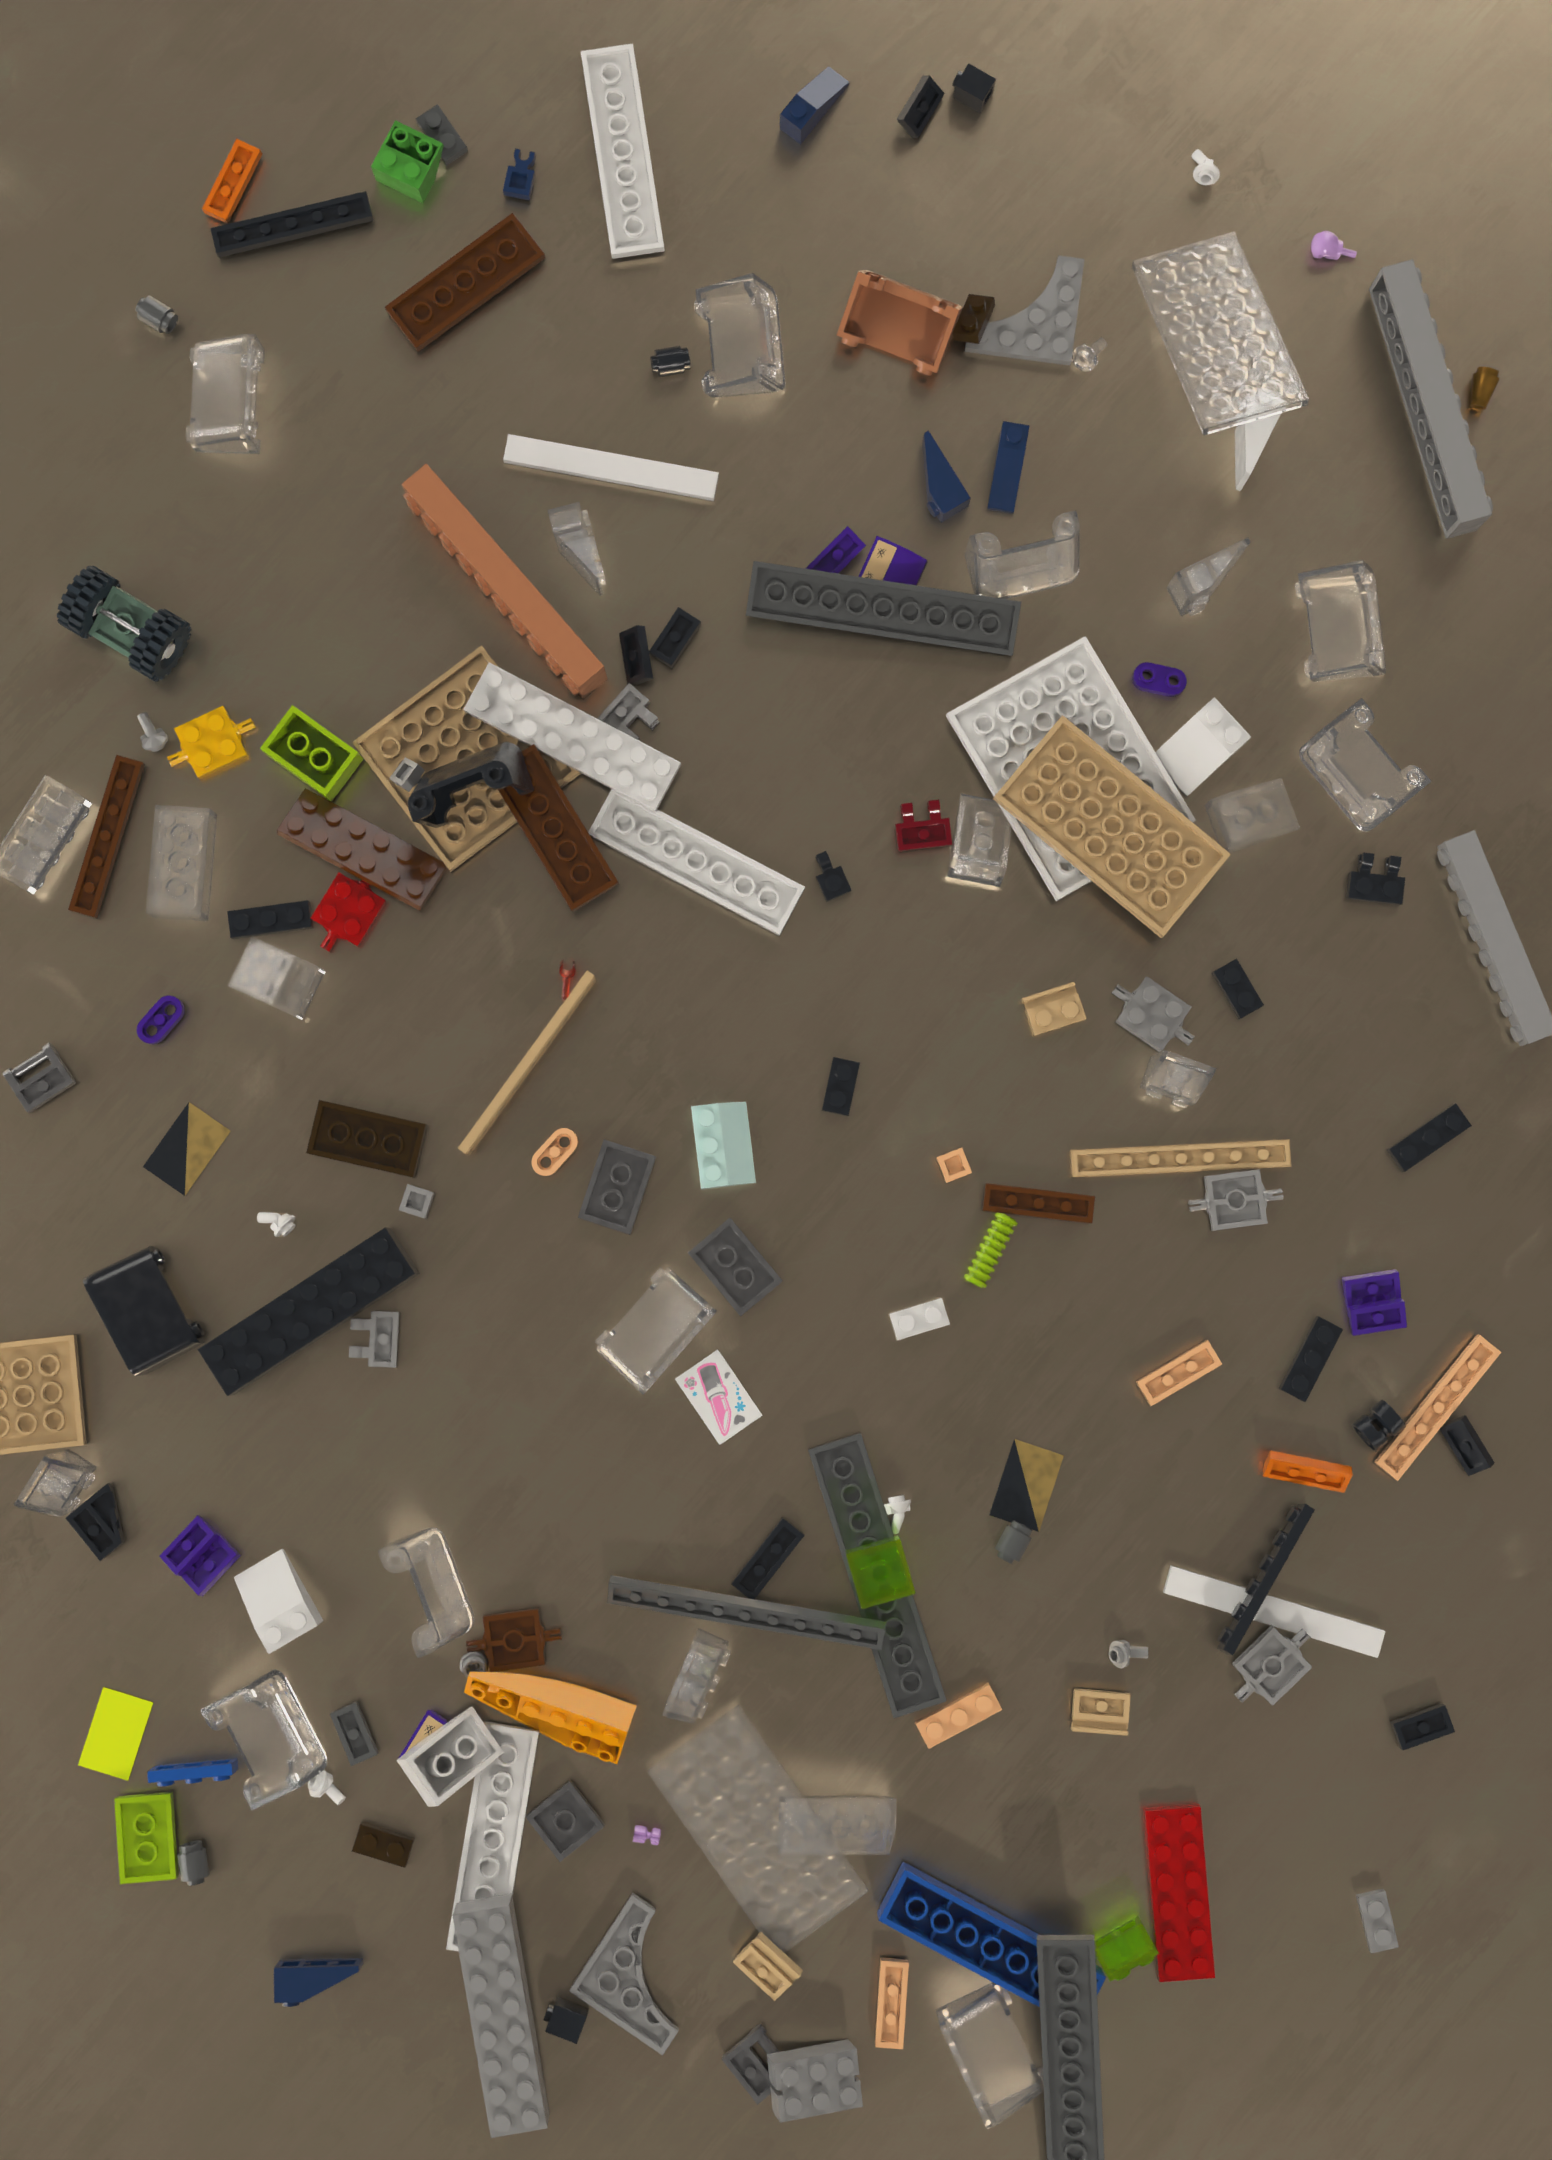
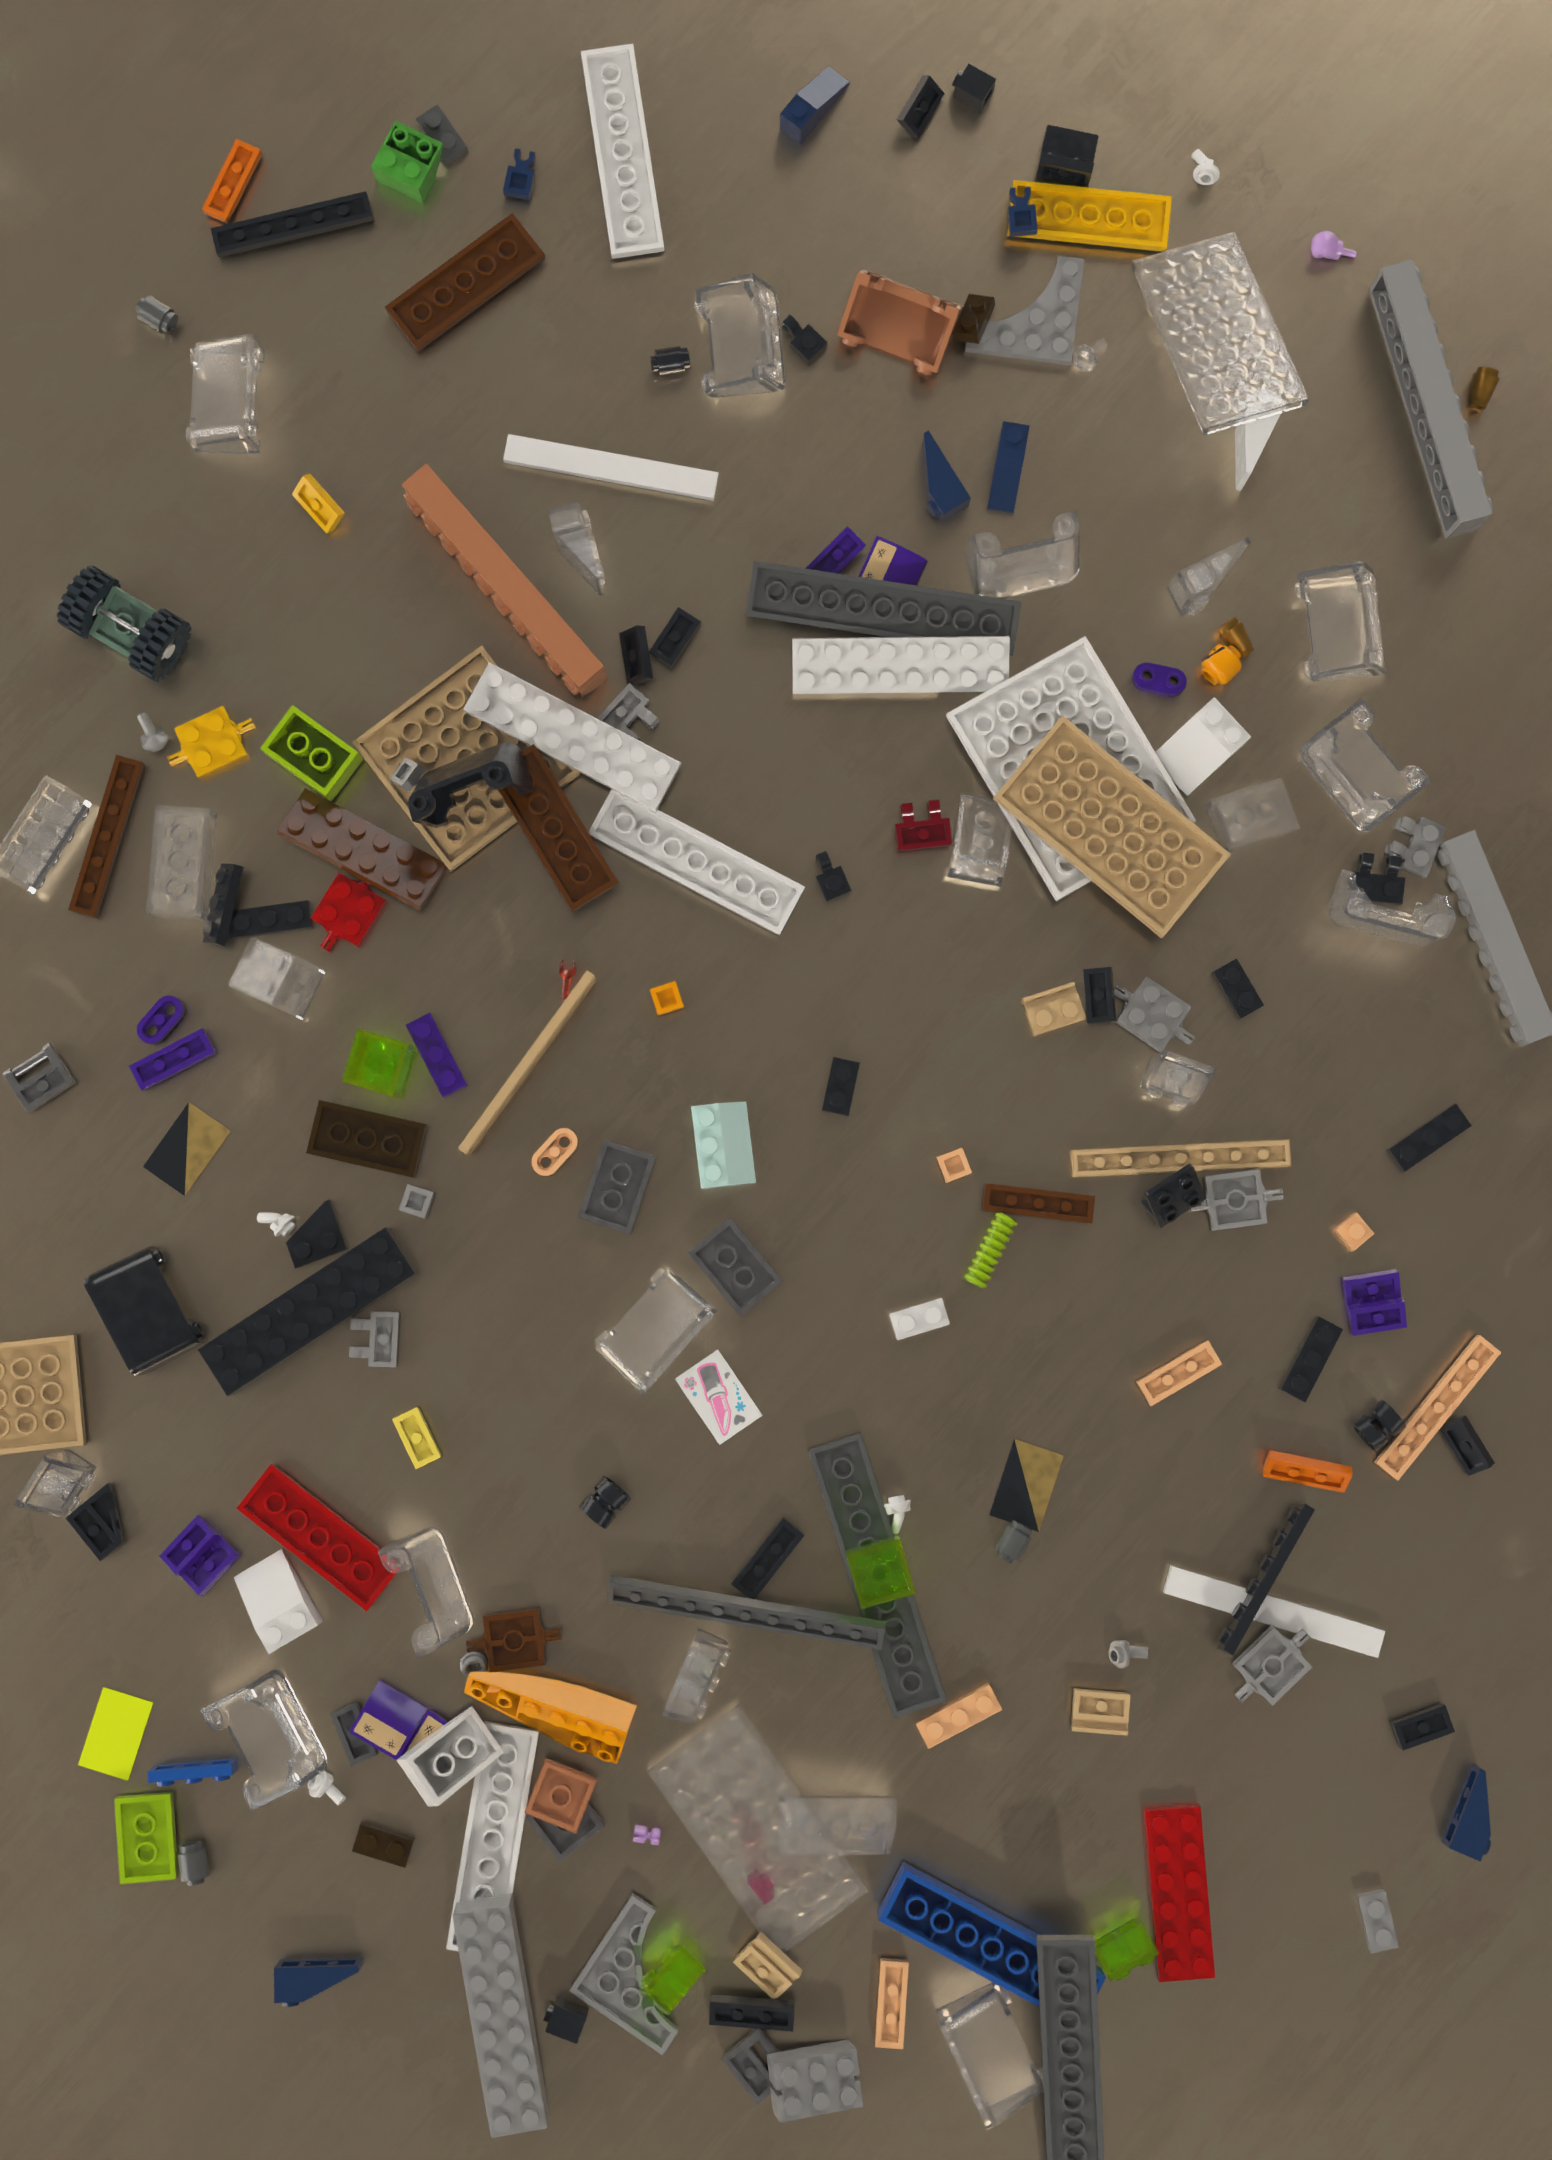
none -> dark purple plate [129,1028,216,1091]
none -> black plate [202,864,244,946]
none -> red plate [236,1463,403,1612]
none -> black wing [286,1200,348,1269]
none -> yellow plate [292,474,345,533]
none -> clear neon green brick [342,1029,417,1099]
none -> dark purple slope [349,1680,427,1760]
none -> light yellow plate [392,1406,442,1469]
none -> dark purple plate [406,1012,468,1098]
none -> nougat tile [524,1758,598,1834]
none -> black wheel [579,1476,631,1529]
none -> clear neon green brick [639,1945,706,2015]
none -> light orange plate [650,981,684,1016]
none -> black plate [709,1994,795,2032]
none -> clear pink plate [747,1869,775,1905]
none -> black plate [782,315,828,364]
none -> white plate [792,636,1010,694]
none -> yellow plate [1007,180,1172,252]
none -> dark blue plate [1008,187,1037,237]
none -> black bracket [1036,125,1099,187]
none -> black plate [1083,967,1116,1024]
none -> black bracket [1141,1164,1206,1228]
none -> light orange head [1201,644,1242,685]
none -> pearl gold cone [1217,617,1255,659]
none -> clear windscreen [1328,869,1457,947]
none -> light nougat plate [1334,1212,1375,1251]
none -> light grey plate [1384,816,1446,878]
none -> dark blue slope [1442,1764,1491,1862]

